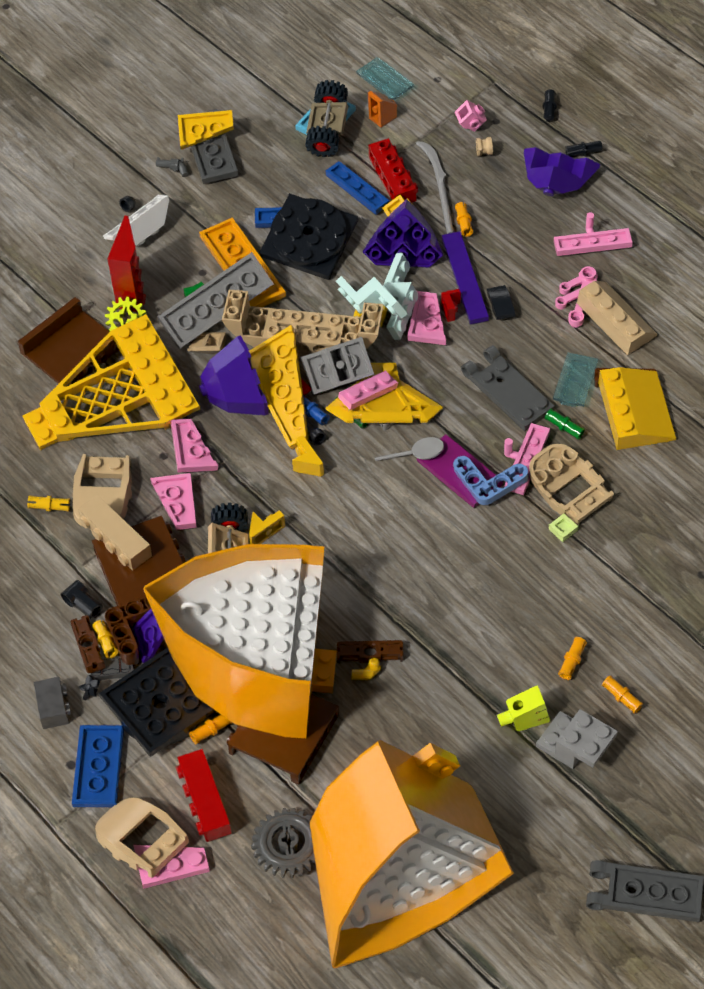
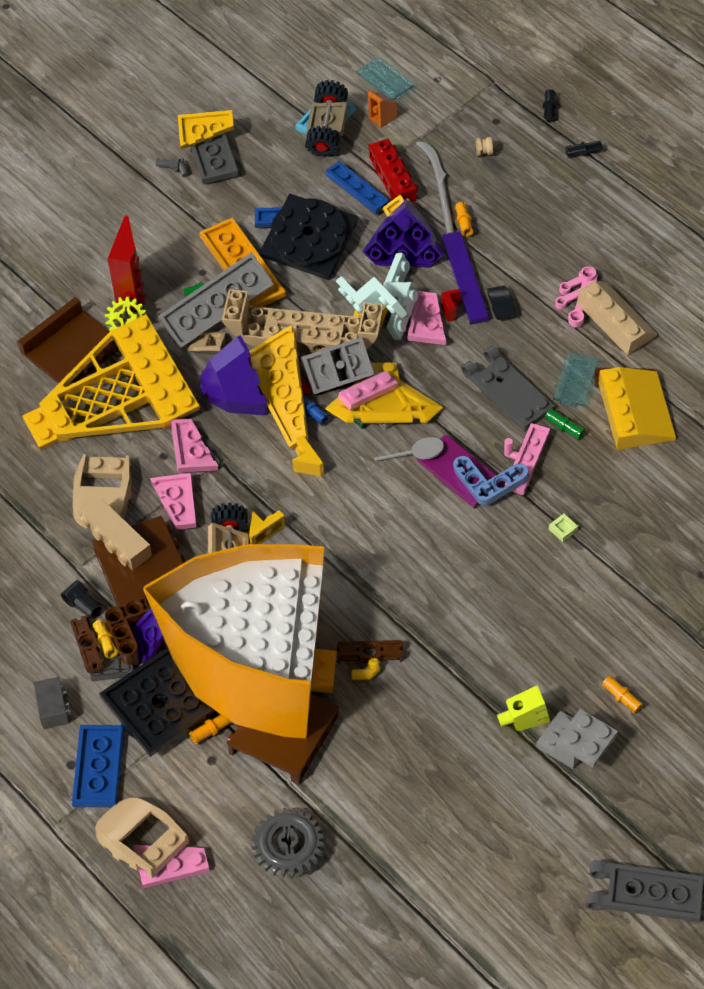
yellow pin [27,495,70,512] -> none
black plant [79,675,100,701] -> none
white wedge [103,195,169,246] -> none
black hinge [119,196,136,212] -> none
red brick [175,749,232,842] -> none
black hinge [309,428,326,446] -> none
light orange piece [310,740,514,968] -> none
bright pink brick [455,100,487,132] -> none
dark purple brick [524,147,600,196] -> none
tan slope [529,444,614,525] -> none
bright pink plate [554,212,632,256] -> none
light orange pin [558,637,587,680] -> none

